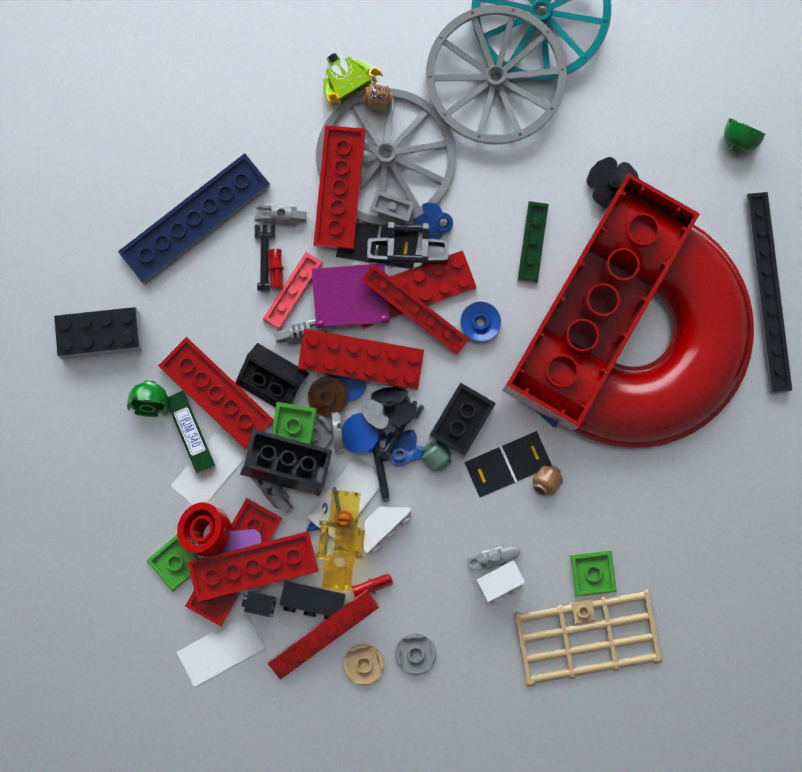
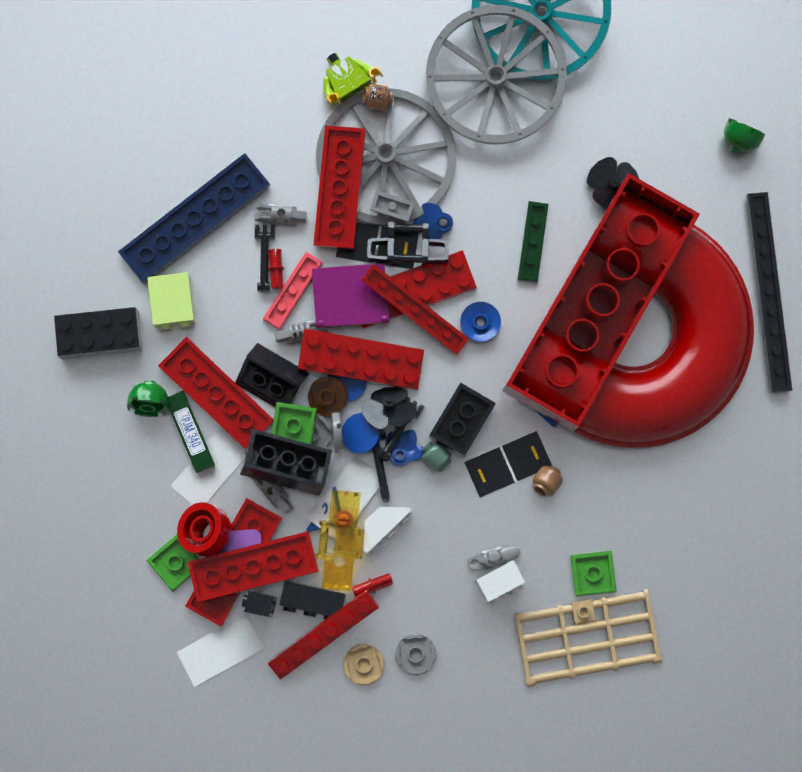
none -> yellowish green brick [147,272,196,331]

